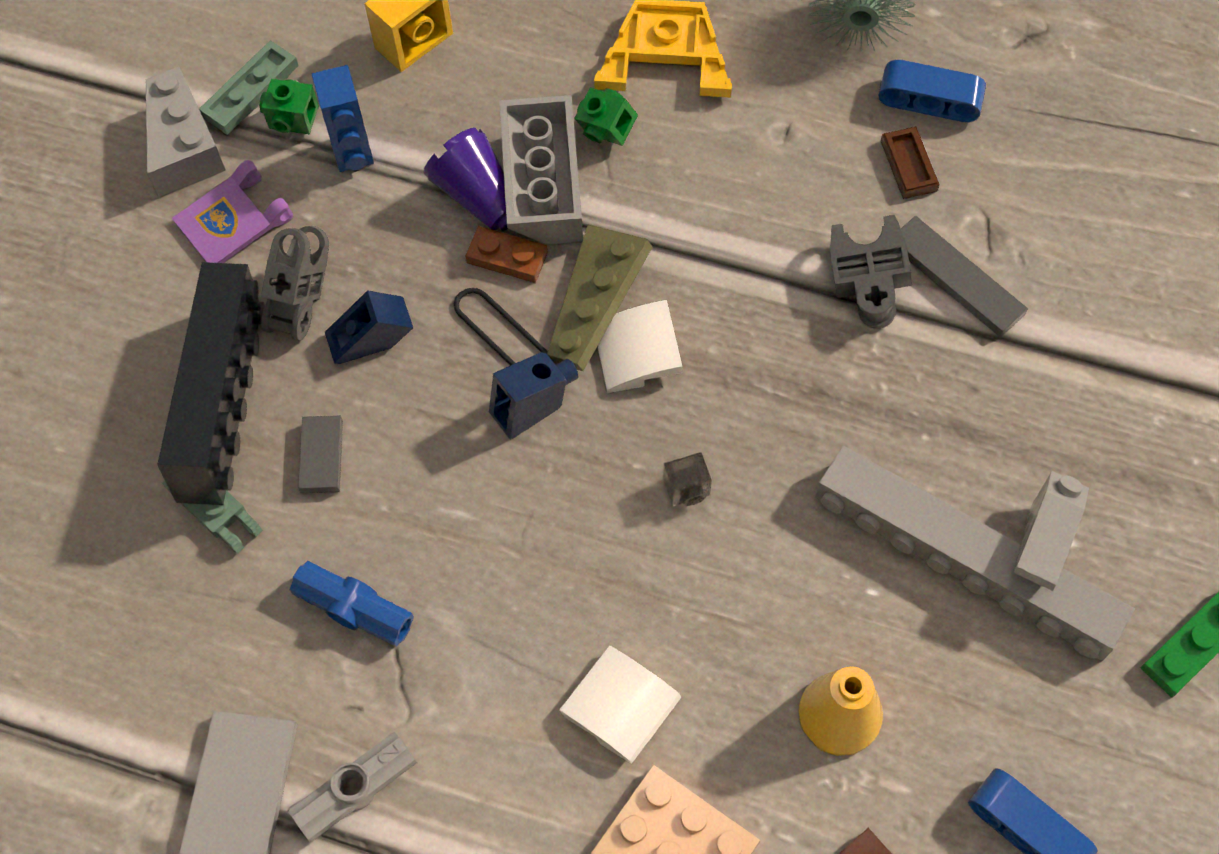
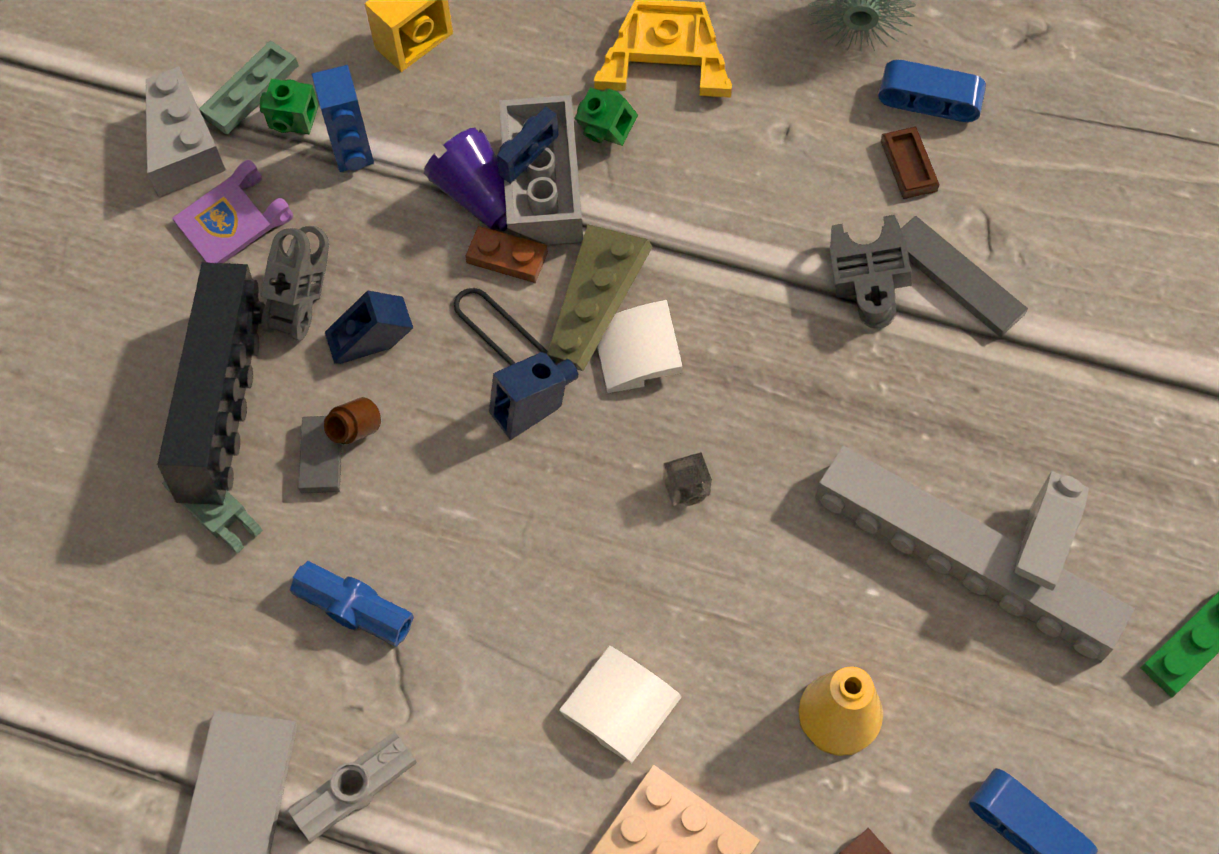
none -> reddish brown brick [324,397,381,444]
none -> dark blue plate [497,106,559,184]

